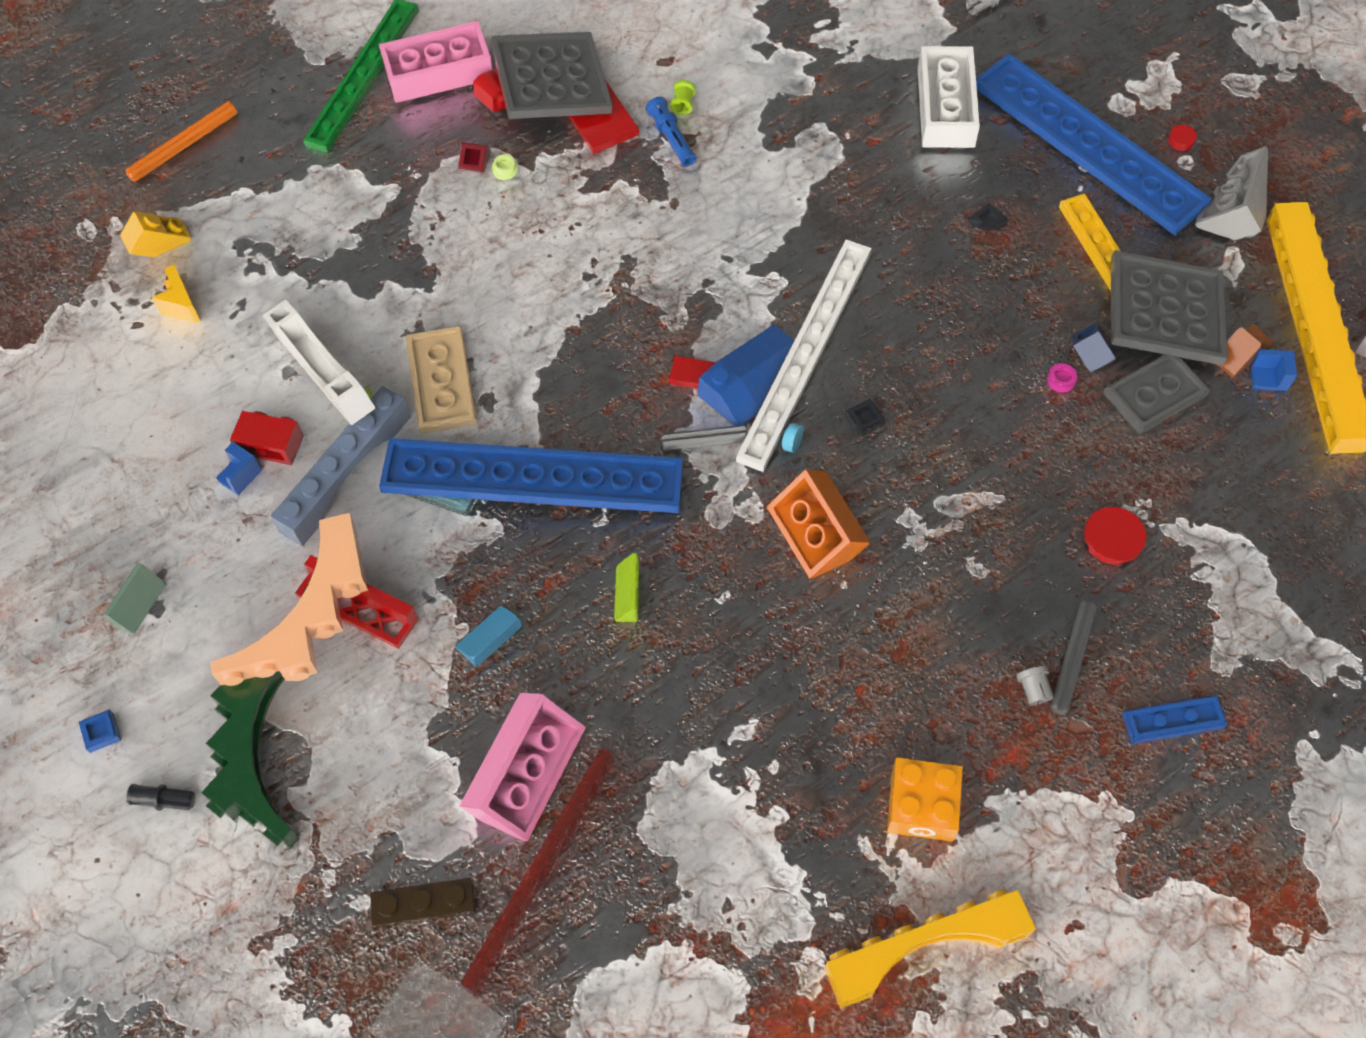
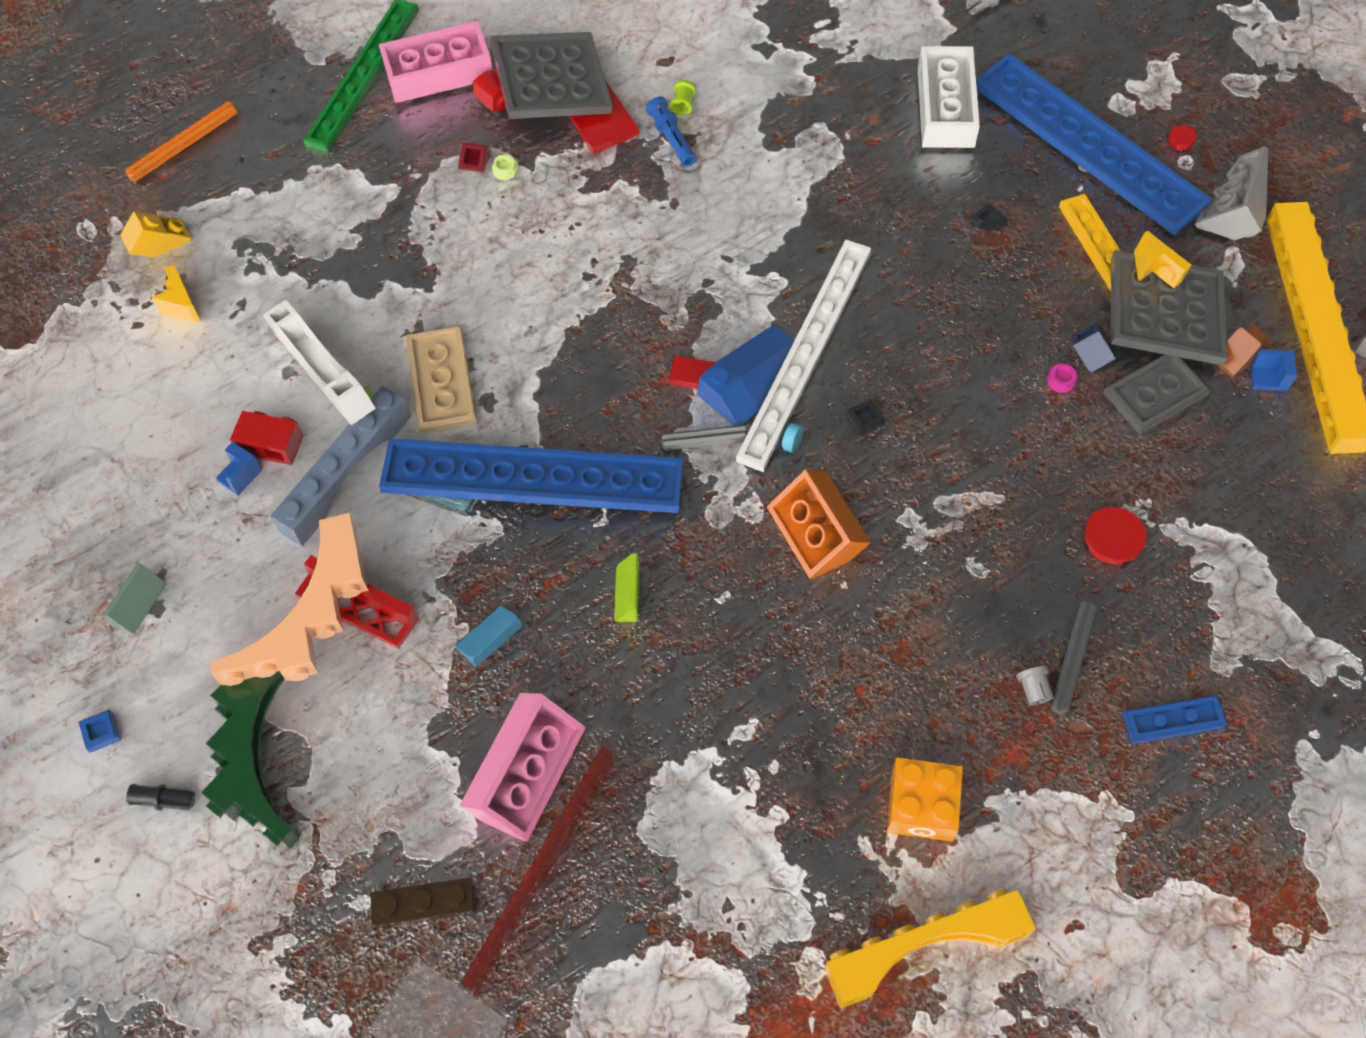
none -> yellow slope [1134,231,1192,288]

